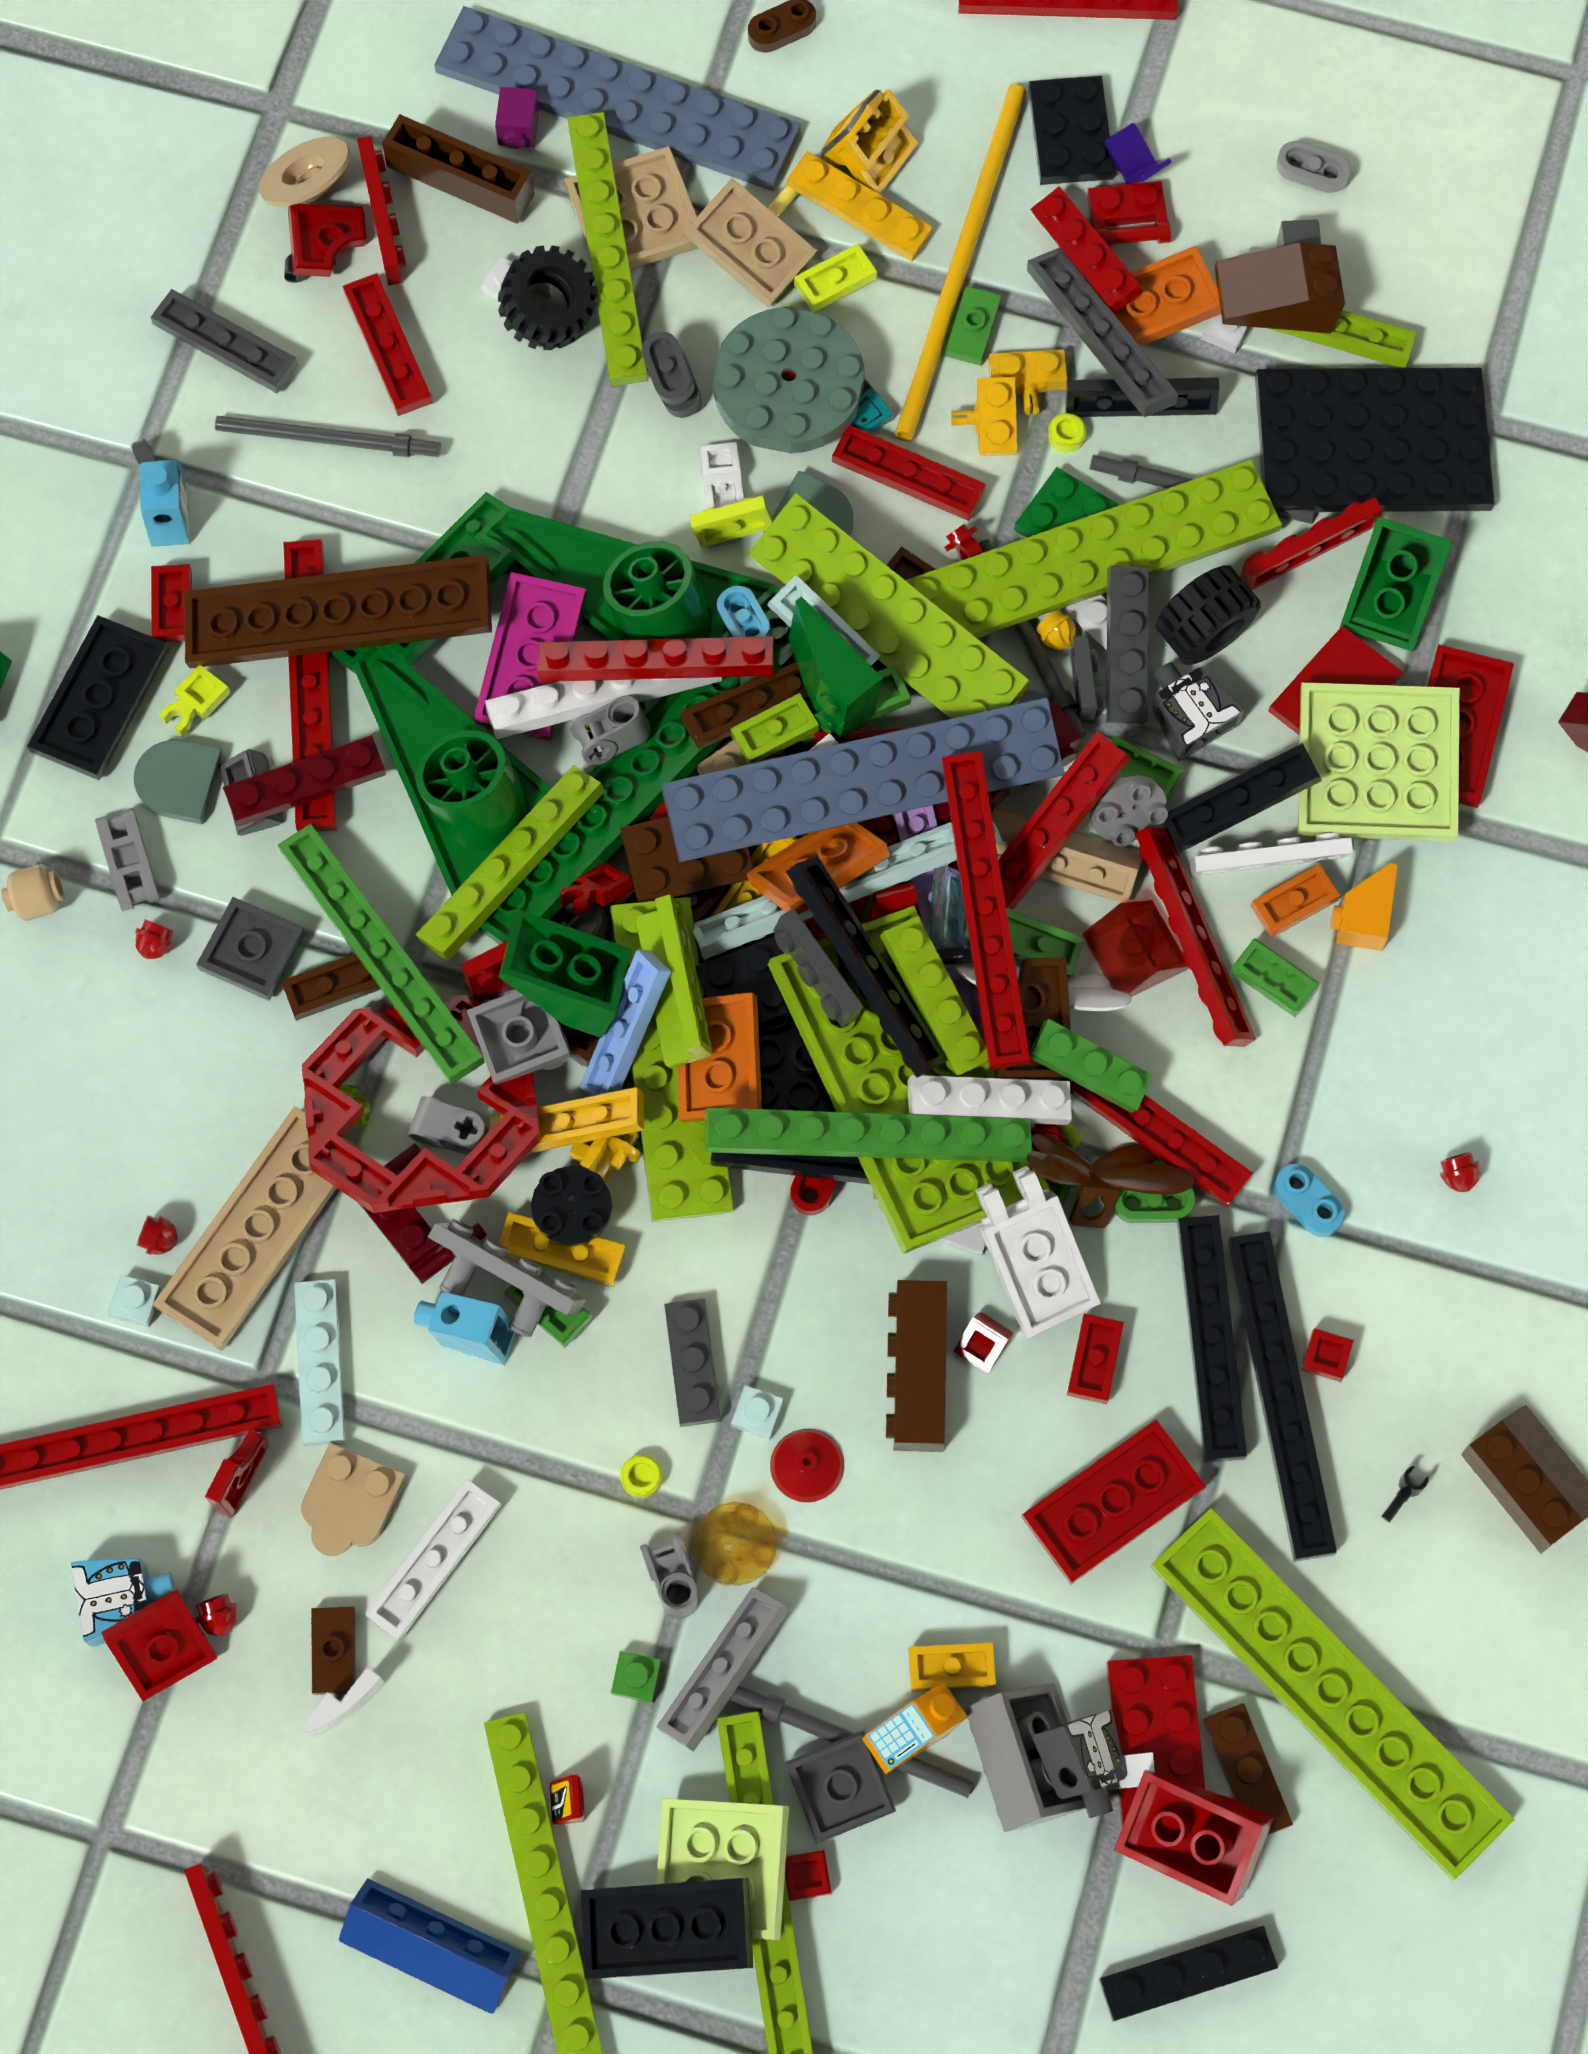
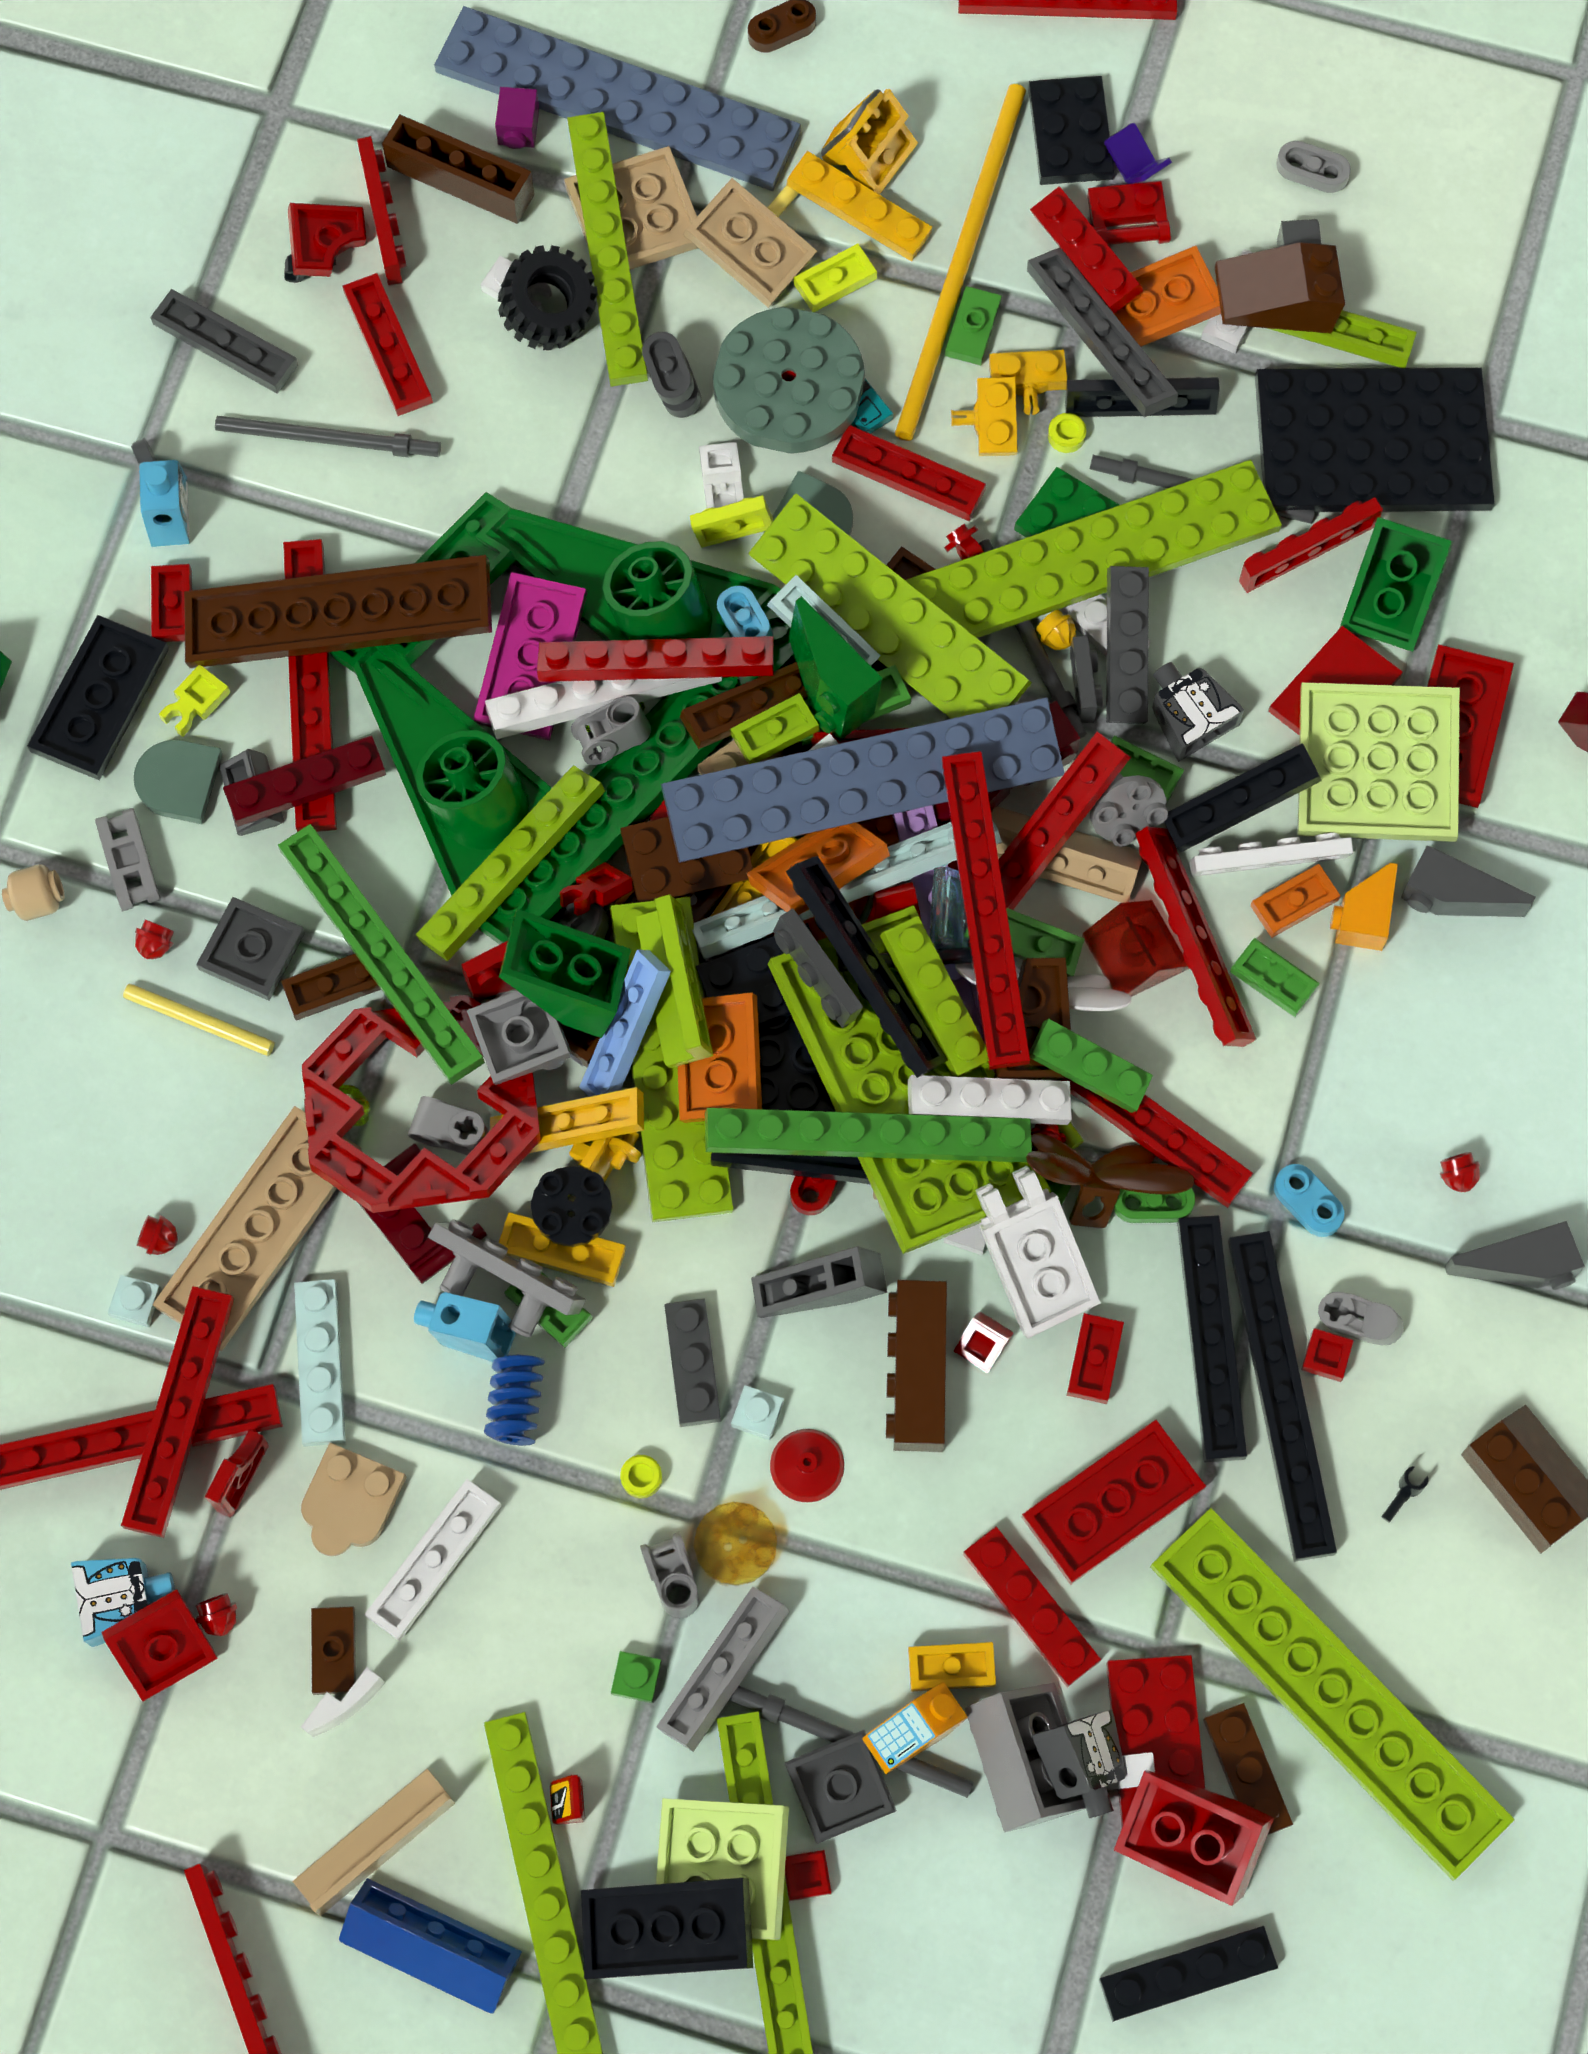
tan hat [259,137,350,207] -> none
black tyre [1155,565,1261,665] -> none
none -> red plate [121,1286,234,1538]
none -> light yellow bar [123,983,275,1056]
none -> tan panel [292,1769,455,1916]
none -> blue piece [484,1354,545,1446]
none -> dark grey slope [751,1246,887,1318]
none -> red plate [963,1526,1101,1688]
none -> light grey piece [1318,1292,1404,1345]
none -> dark grey slope [1401,845,1535,917]
none -> dark grey slope [1445,1221,1585,1290]

